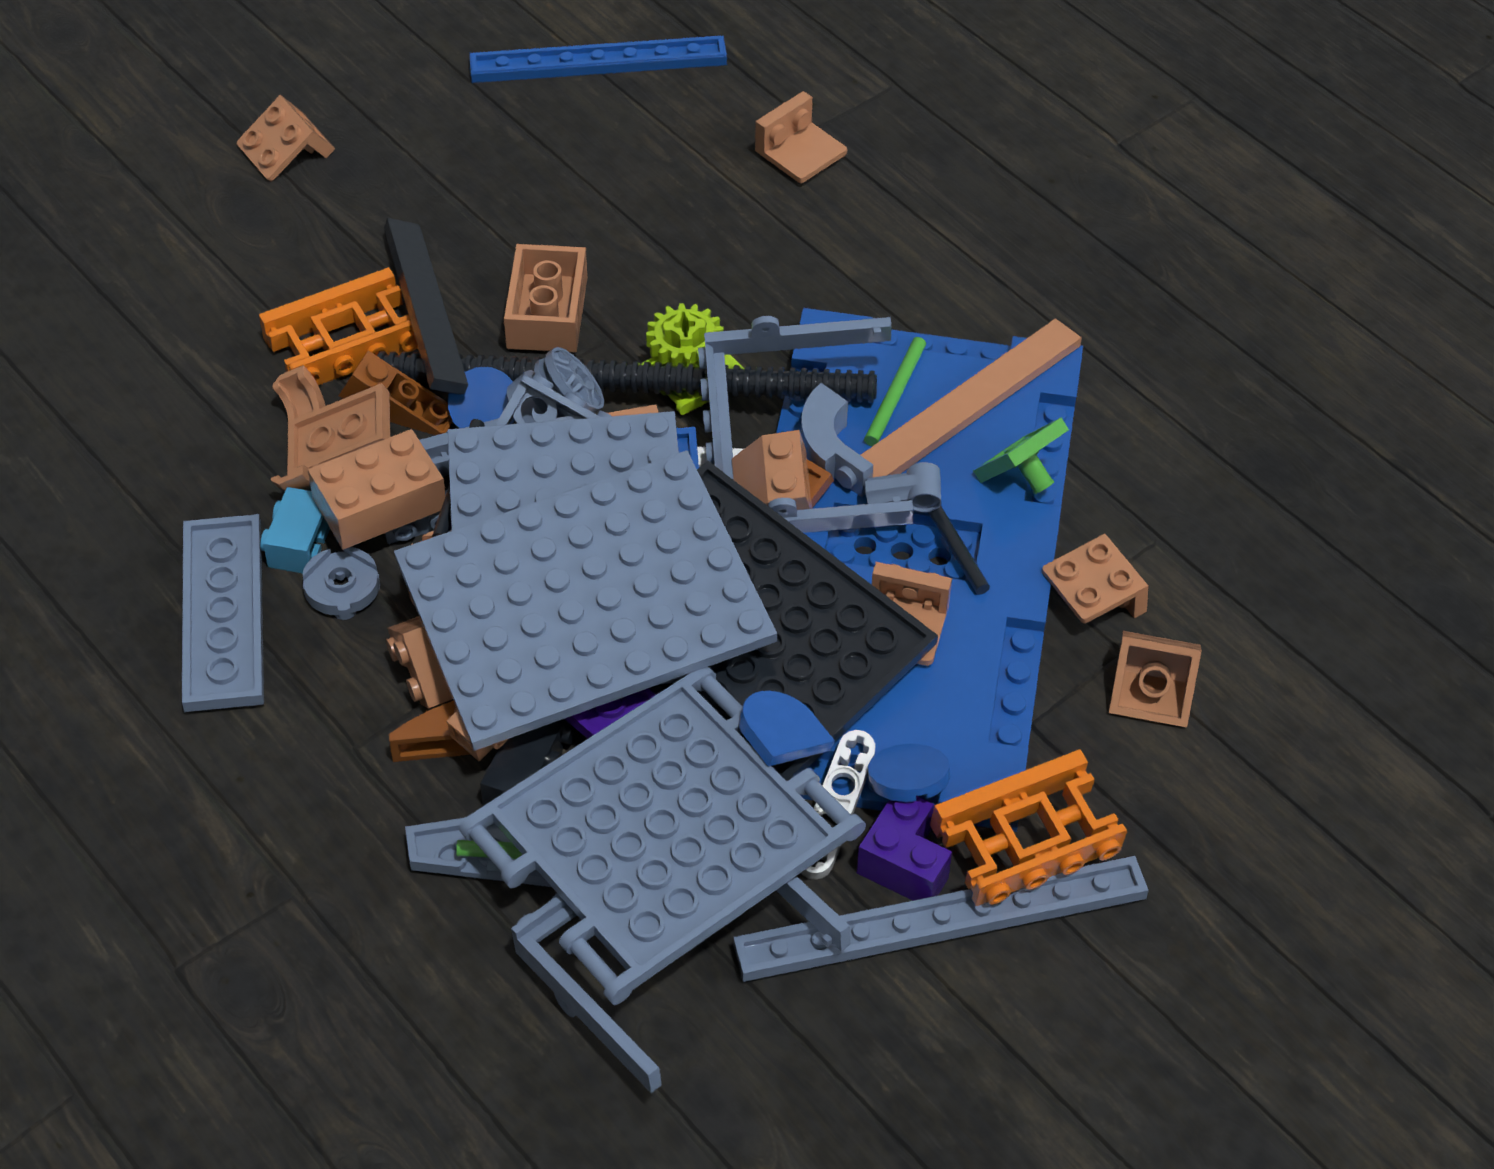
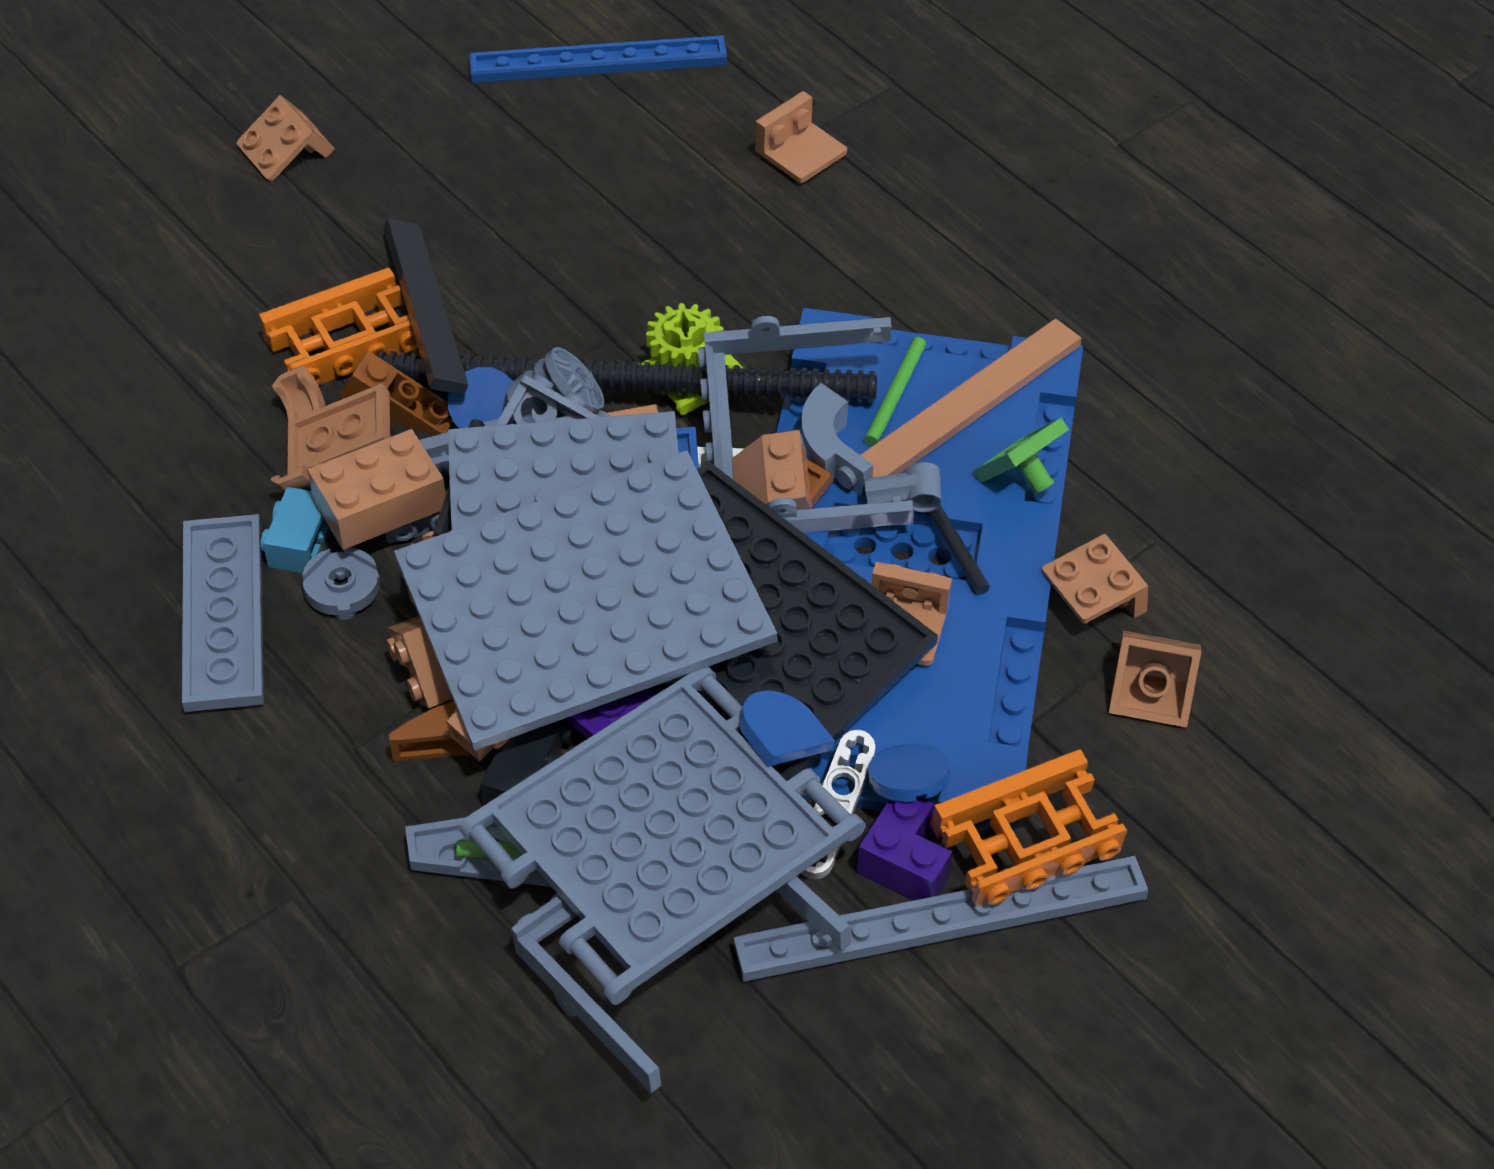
nougat brick [504,244,587,352] -> none

